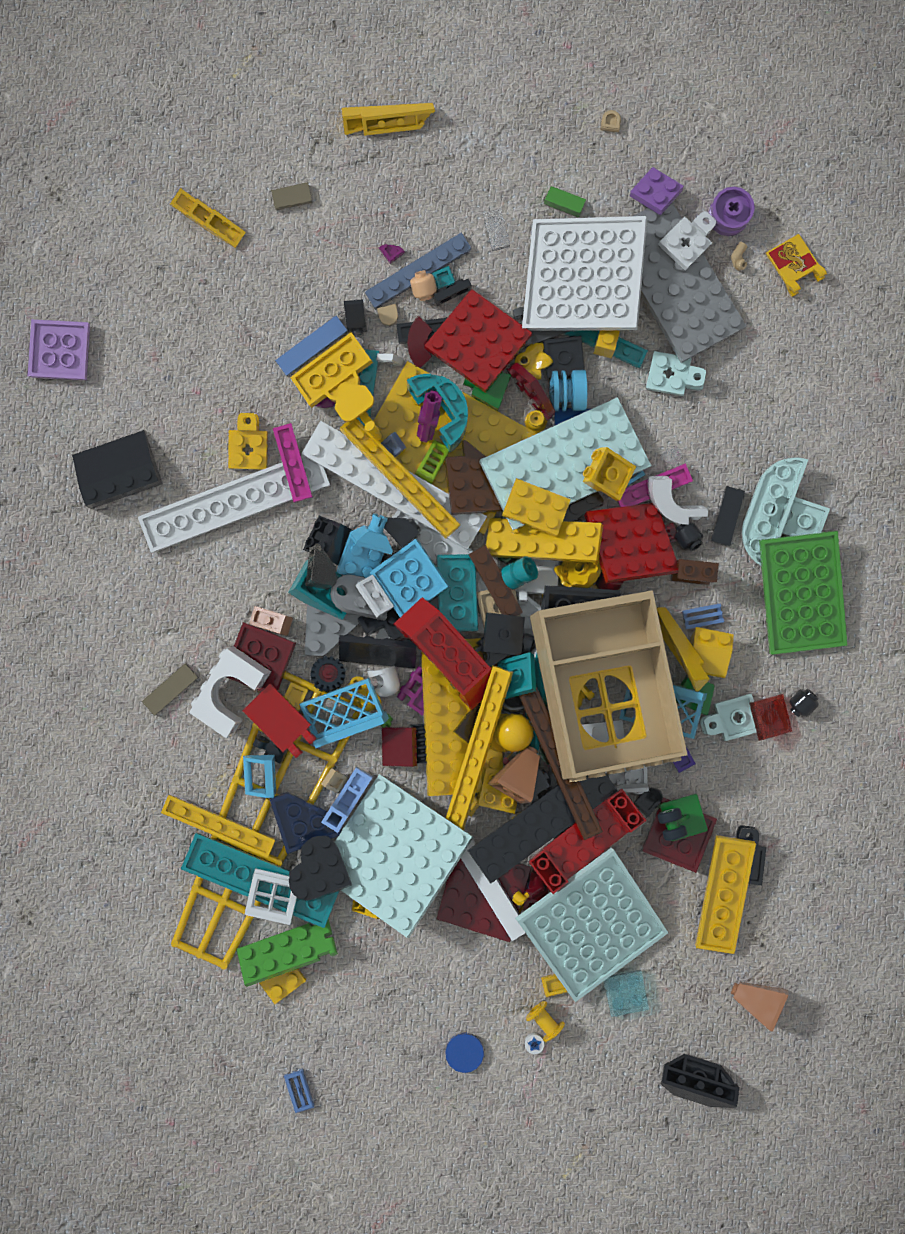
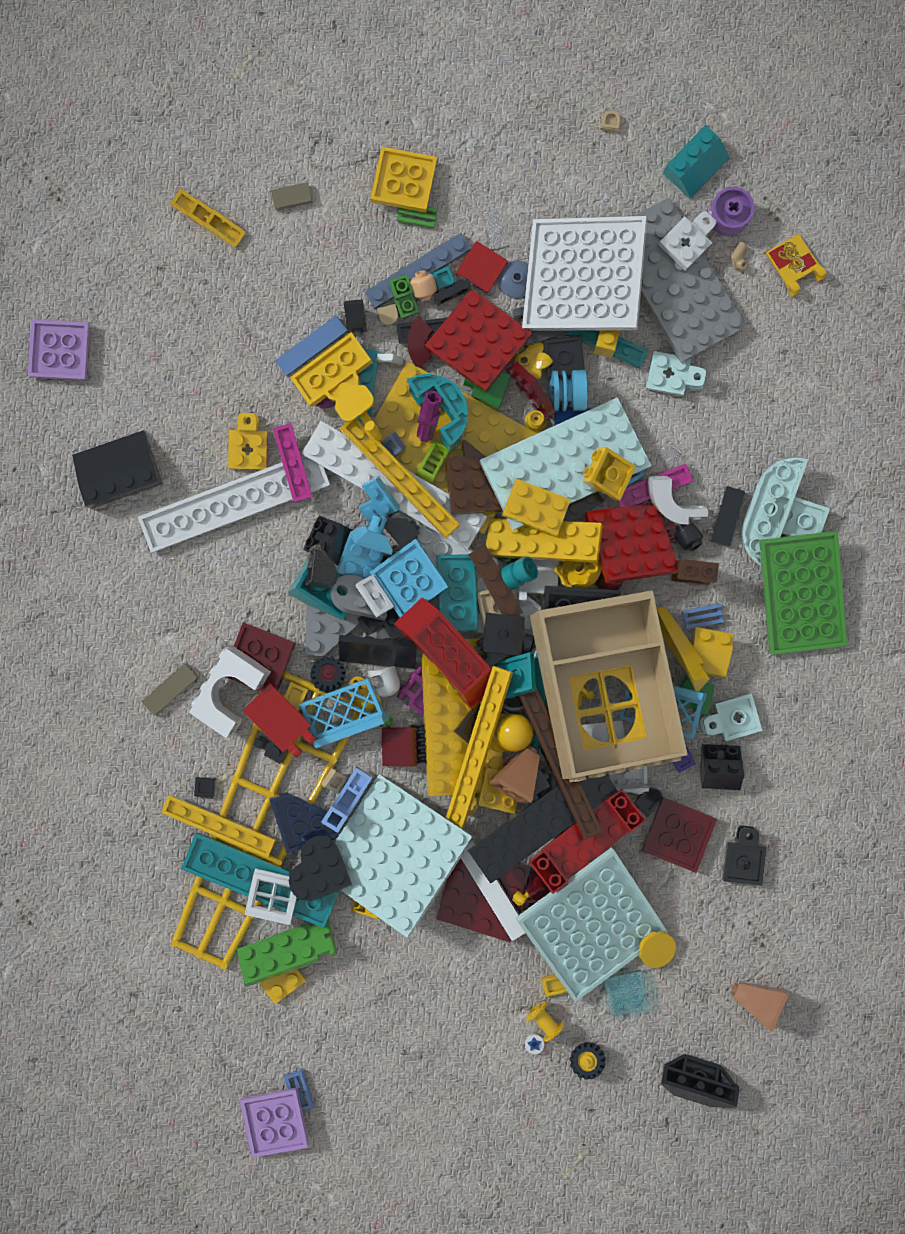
medium azure tile [243,755,276,798] -> none
plate [249,606,293,636] -> none
yellow wedge [341,103,435,136] -> none
magenta tile [378,244,405,264] -> none
blue tile [445,1032,484,1073] -> none
bright green slope [544,186,586,217] -> none
medium lavender plate [630,167,684,215] -> none
green plate [657,794,708,841] -> none
yellow plate [695,835,756,954] -> none
clear red plate [749,694,792,740] -> none
black head [789,688,819,717] -> none
none -> black tile [194,777,216,798]
none -> lavender plate [240,1087,309,1158]
none -> medium azure plate [359,476,400,523]
none -> yellow plate [370,146,437,213]
none -> bright green slope [389,274,419,319]
none -> bright green tile [397,207,438,229]
none -> red tile [456,241,508,294]
none -> sand blue dish [498,261,528,299]
none -> black wheel [570,1042,606,1080]
none -> yellow tile [638,931,676,968]
none -> teal slope [663,125,730,199]
none -> black slope [700,744,744,790]

